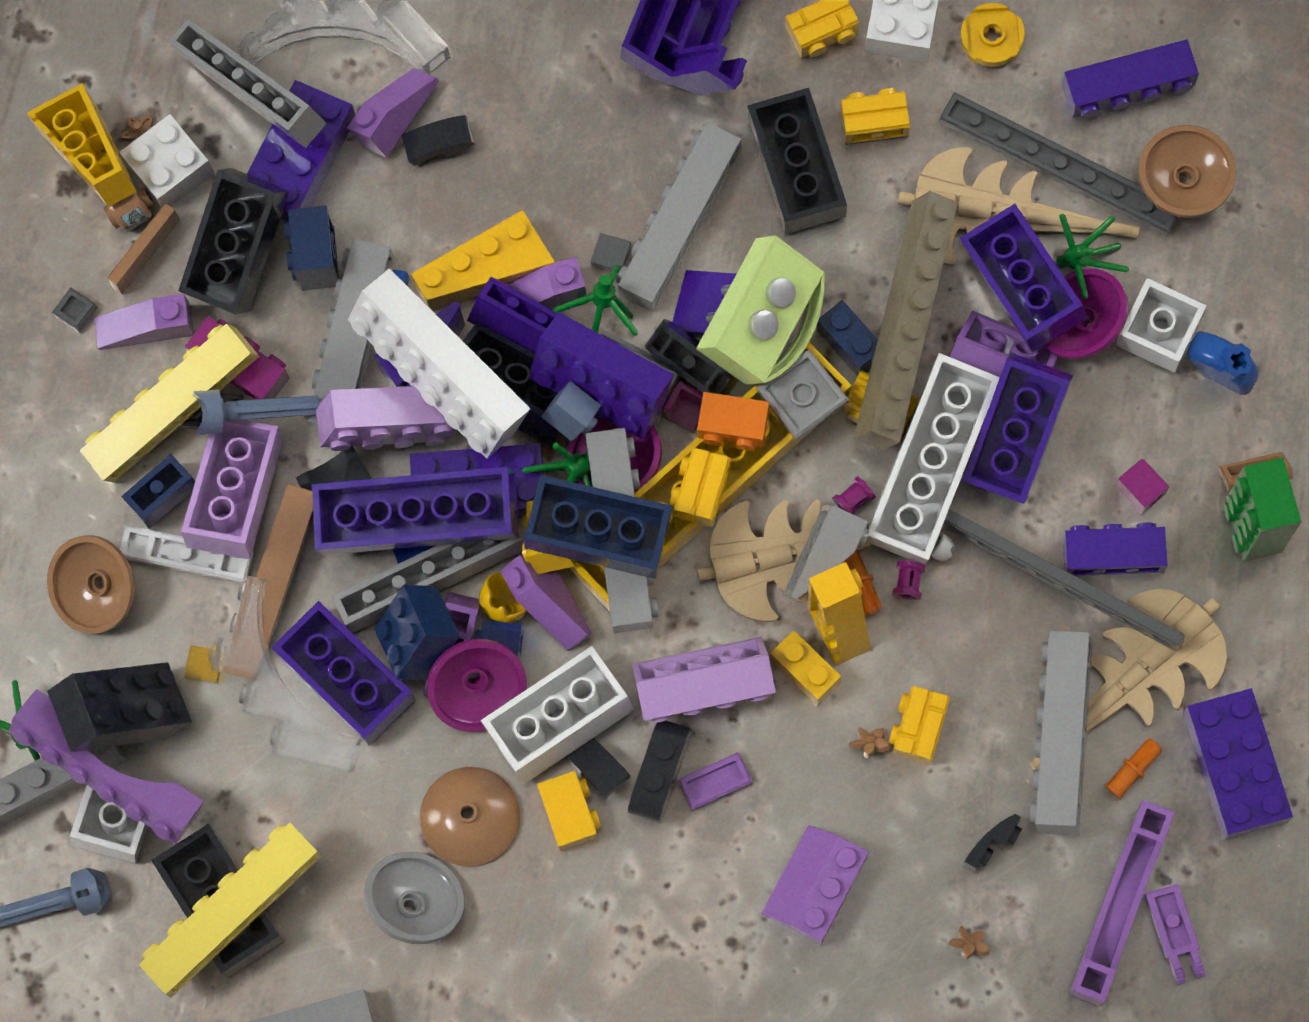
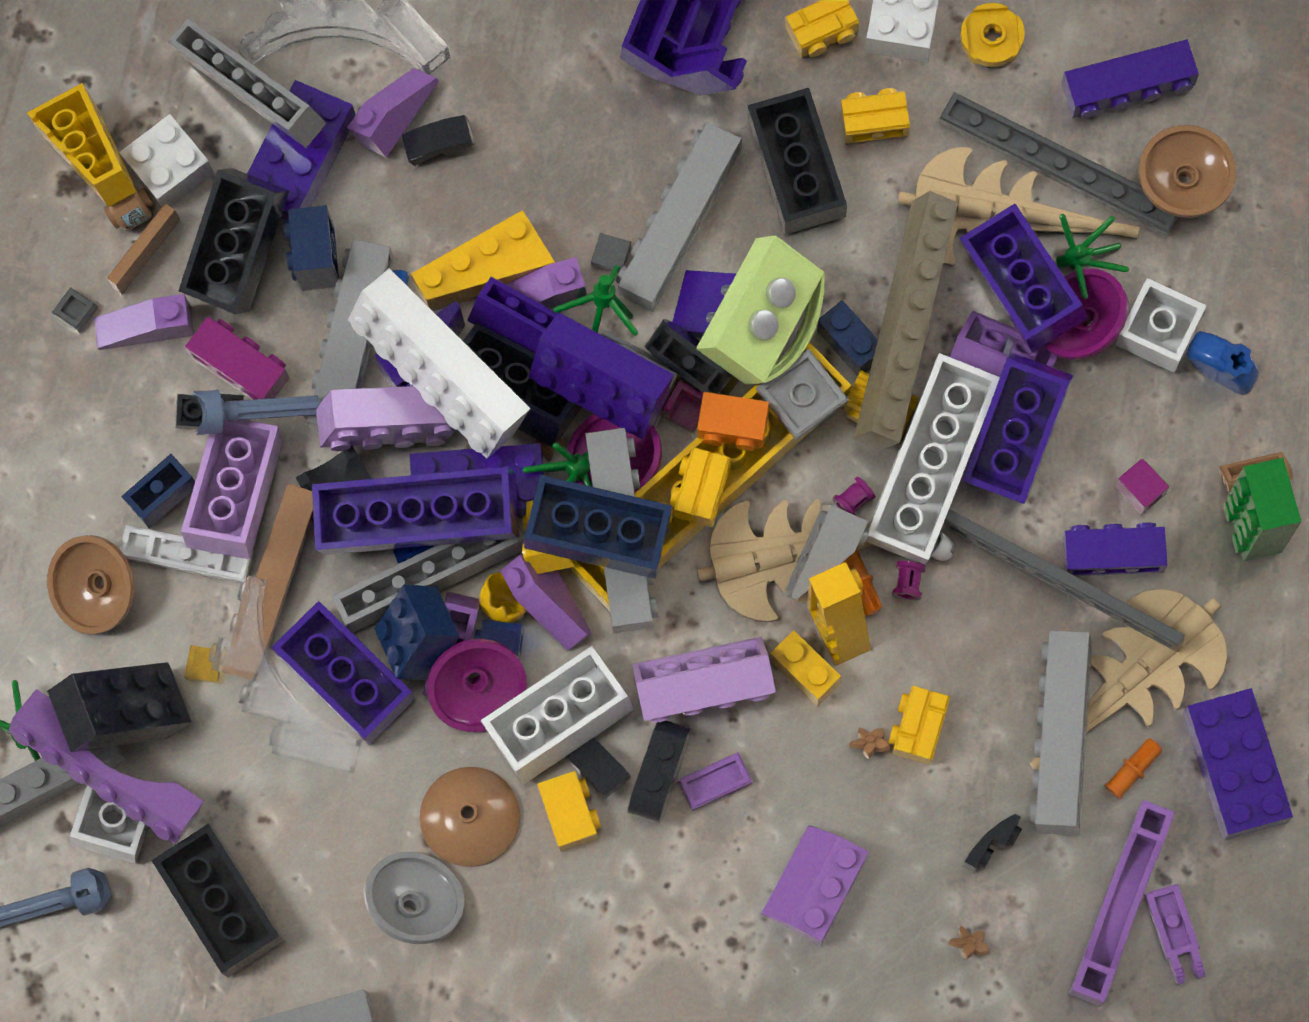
light yellow brick [80,324,260,483] -> none
medium nougat plant [121,115,153,141] -> none
light yellow brick [138,823,322,998] -> none
sand blue brick [541,381,601,441] -> none

